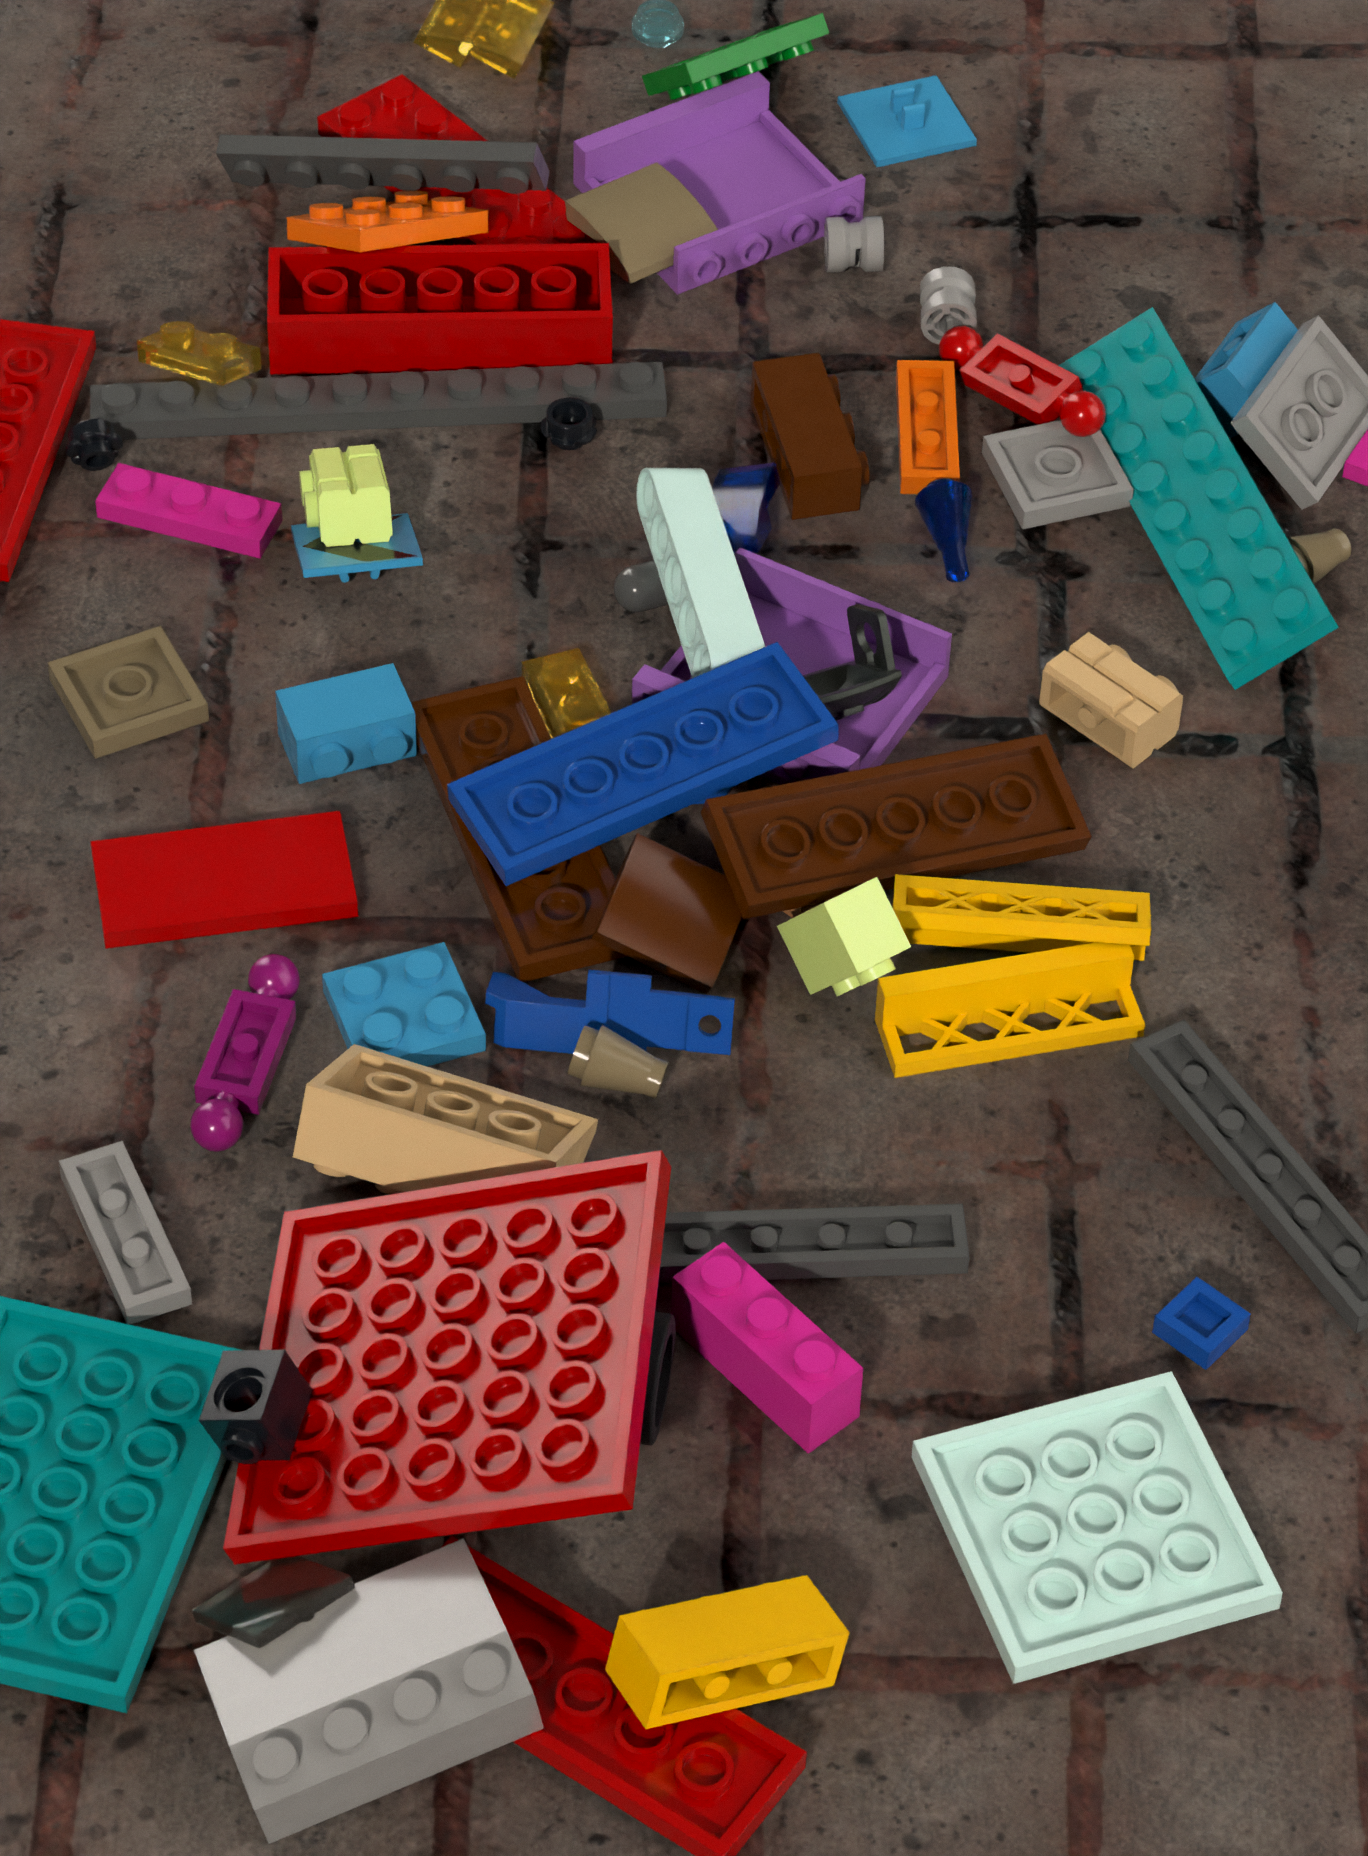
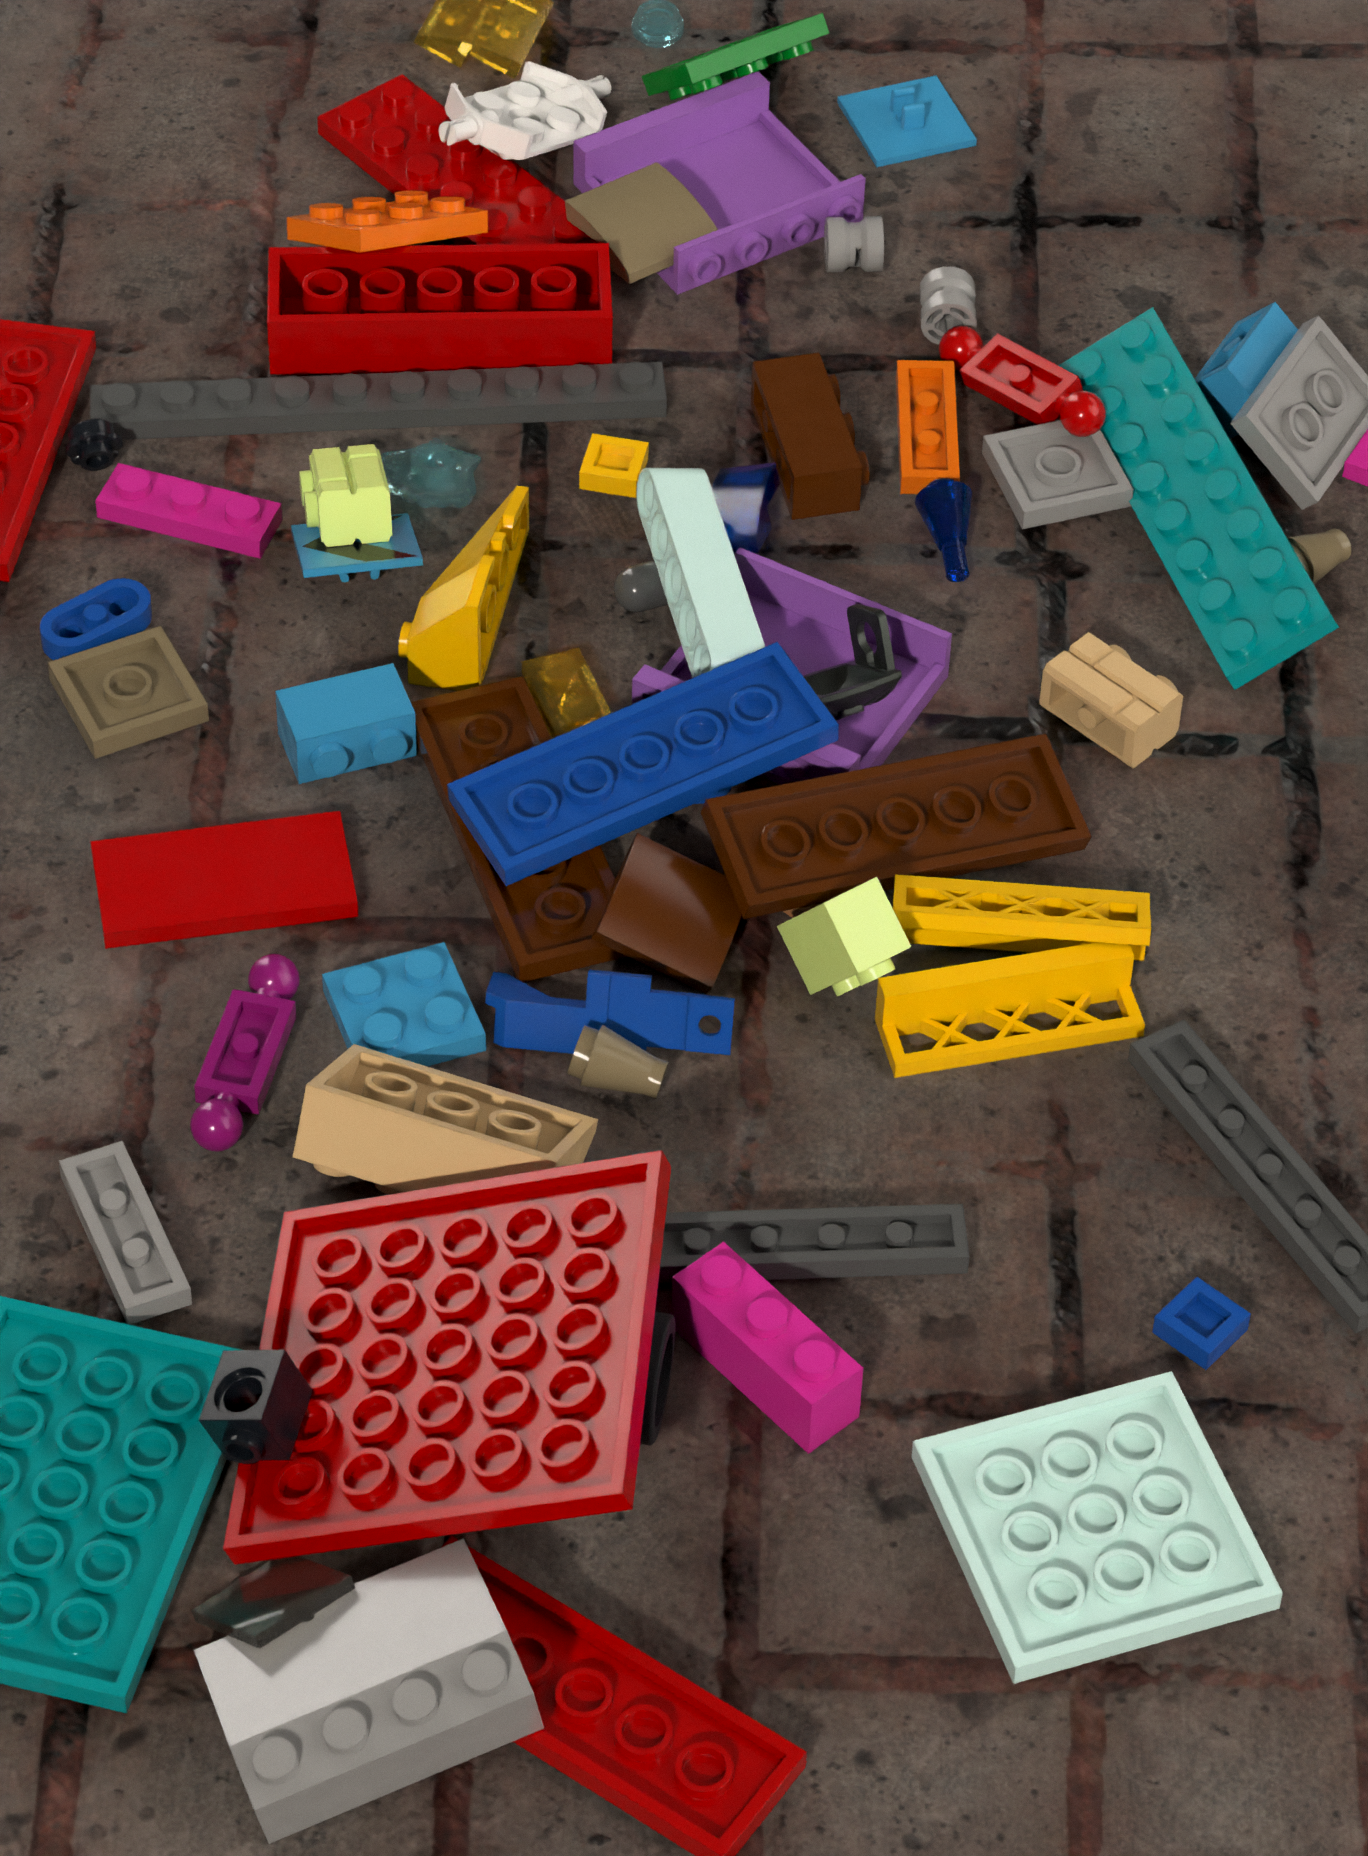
clear yellow plate [137,321,261,386] -> none
dark grey plate [216,134,550,194] -> none
black plate [540,397,597,450] -> none
yellow brick [605,1575,850,1729] -> none
none -> blue plate [40,578,152,660]
none -> clear light blue animal [381,438,482,508]
none -> yellow wedge [398,485,529,691]
none -> white plate [438,61,611,160]
none -> yellow plate [579,433,649,498]

